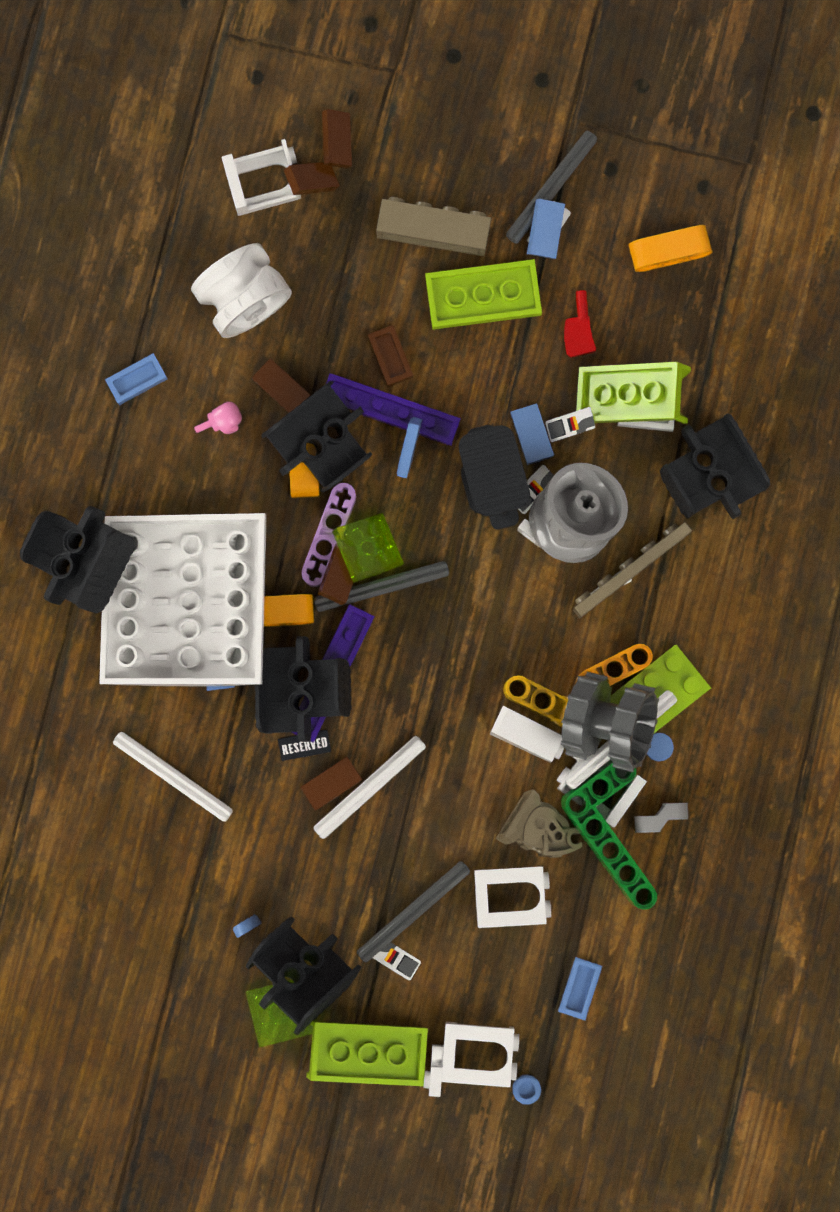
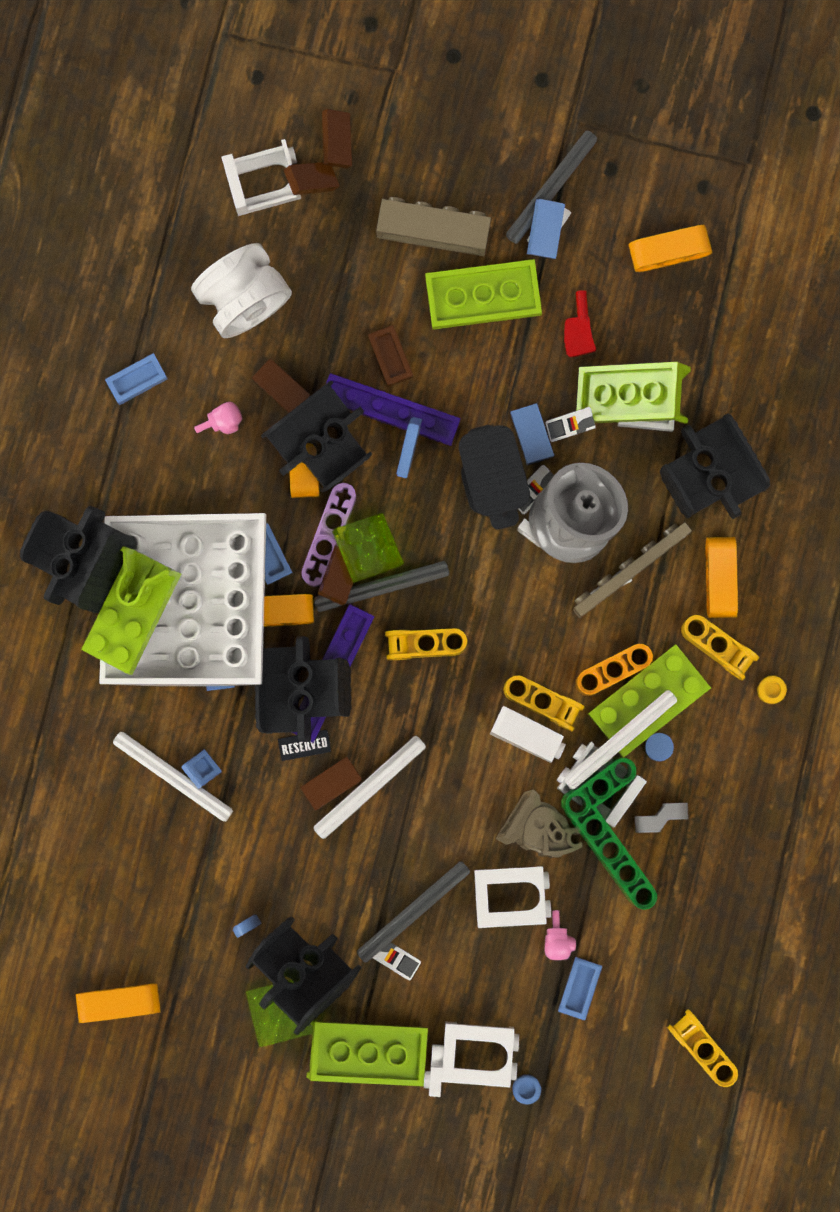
dark grey piece [560,672,659,772] -> none
none -> light orange beam [76,983,161,1023]
none -> lime plate [81,546,182,675]
none -> medium blue tile [181,749,222,789]
none -> medium blue tile [265,523,292,585]
none -> yellow piece [385,628,467,660]
none -> bright pink piece [545,910,576,960]
none -> yellow piece [667,1009,738,1087]
none -> yellow piece [681,615,759,681]
none -> light orange beam [705,537,738,618]
none -> yellow tile [757,676,787,704]

